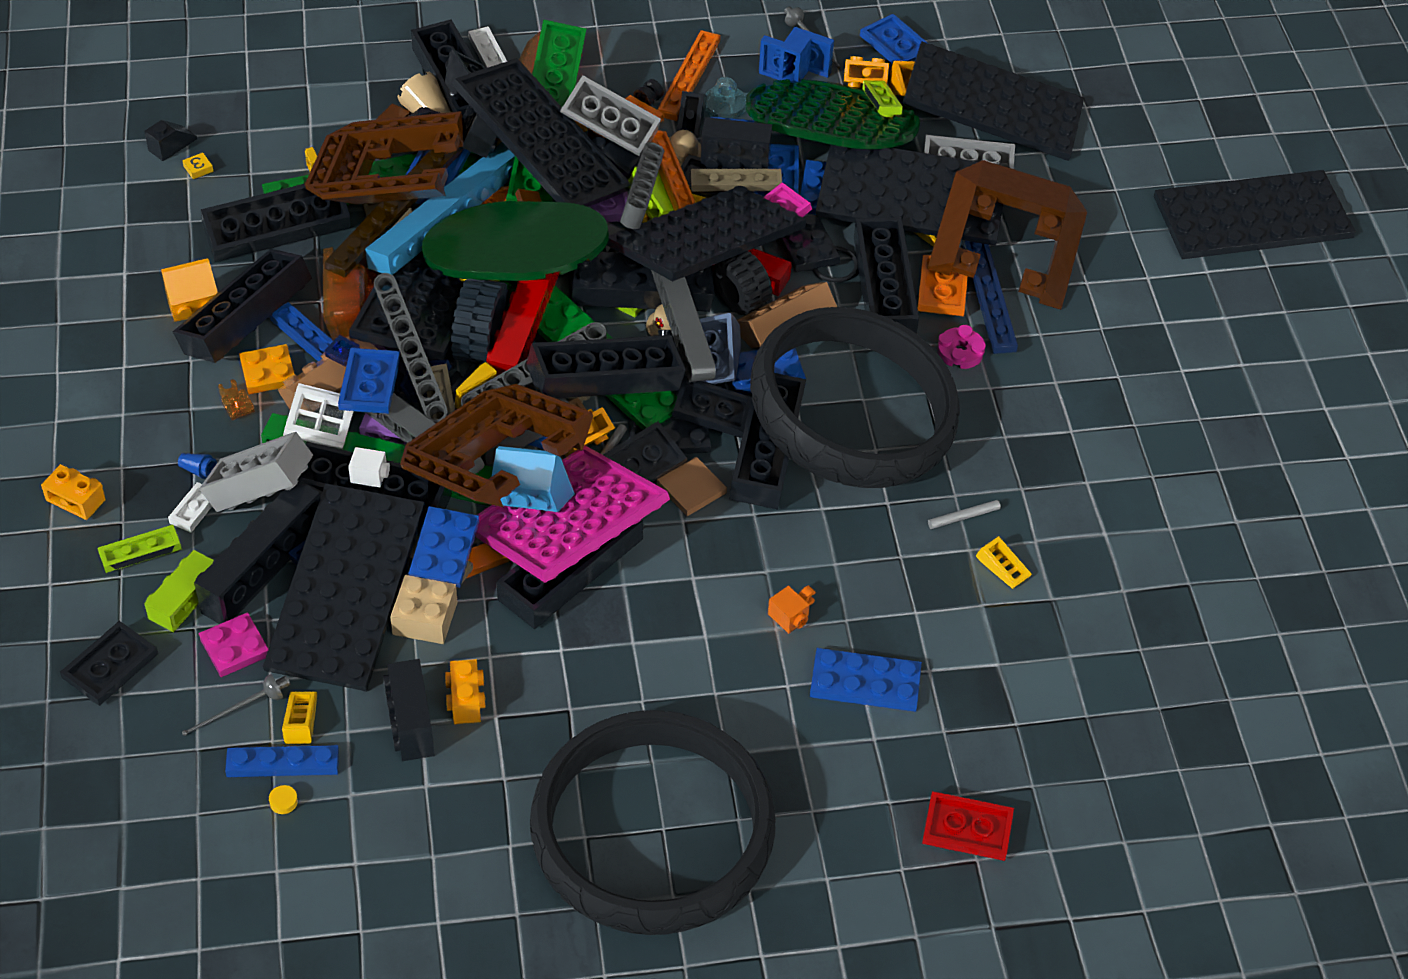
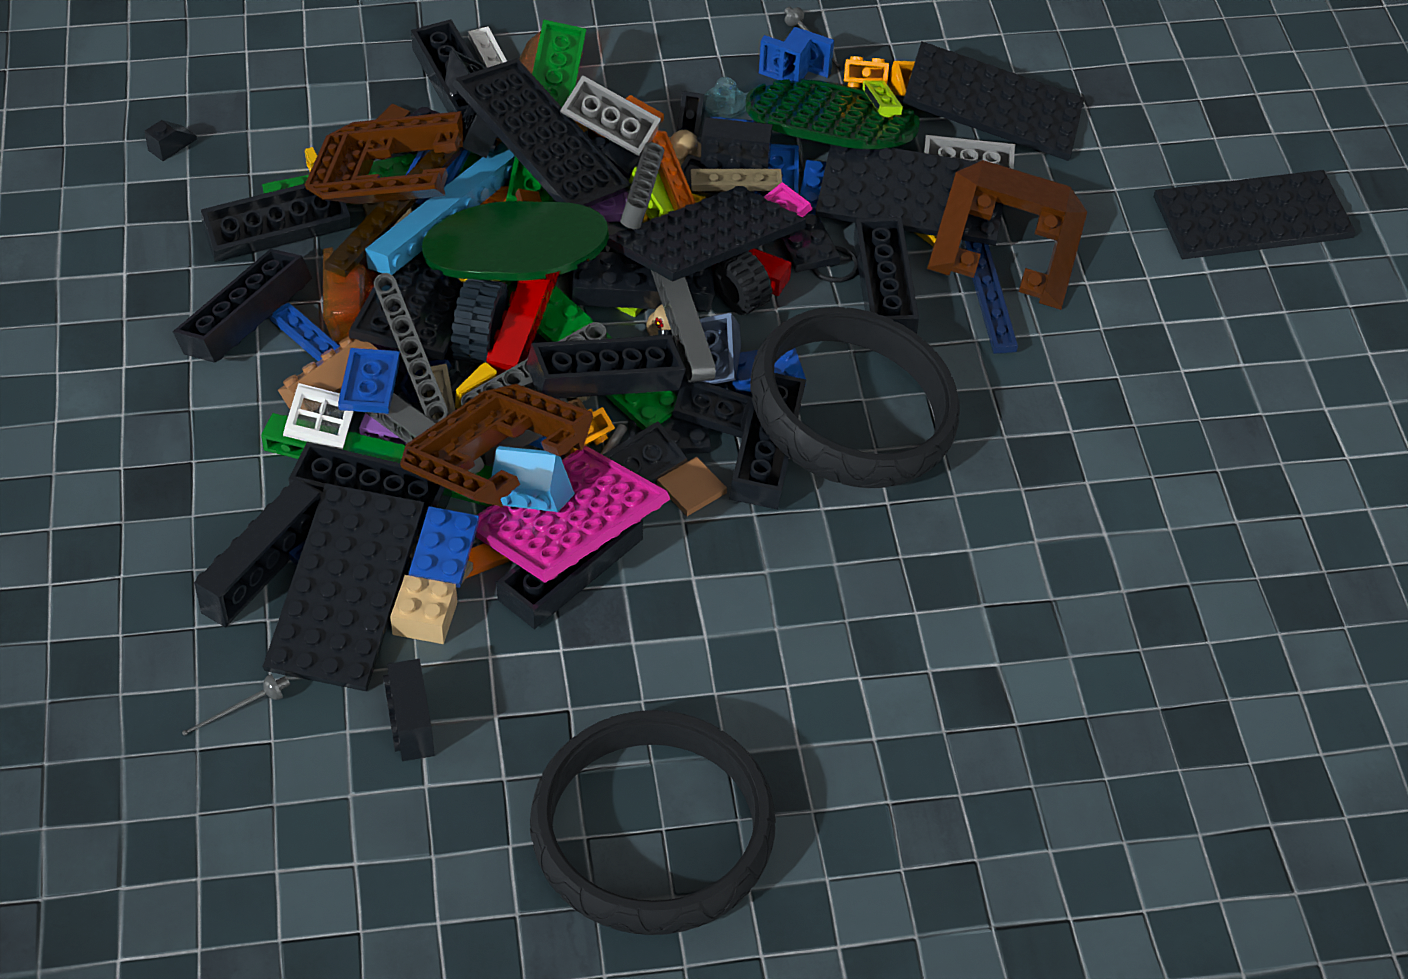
light orange brick [41,464,106,520] -> none
black plate [60,620,159,706] -> none
lime plate [98,525,182,573] -> none
lime brick [144,550,214,633] -> none
light orange slope [161,258,218,322] -> none
white plate [168,482,212,533] -> none
blue cone [178,453,217,479] -> none
yellow tile [182,153,214,179] -> none
light grey brick [199,432,313,512] -> none
dark pink plate [199,612,268,677] -> none
clear orange plate [218,379,255,420] -> none
blue plate [225,745,339,777] -> none
light orange plate [239,344,295,395] -> none
yellow tile [269,785,298,814] -> none
yellow slope [282,692,317,744] -> none
clear blue plate [325,335,360,367] -> none
white brick [348,447,390,487] -> none
tan cone [397,72,451,113] -> none
light orange brick [445,659,485,724] -> none
black wheel [633,79,664,106] -> none
orange tile [657,30,721,121] -> none
medium nougat slope [737,282,837,348] -> none
orange brick [768,585,816,634] -> none
blue plate [810,648,922,712] -> none
blue plate [860,14,929,64] -> none
orange plate [917,255,968,316] -> none
red plate [922,791,1014,861] -> none
light grey bar [928,500,1001,529] -> none
dark pink plate [937,325,986,369] -> none
yellow slope [976,536,1032,589] -> none

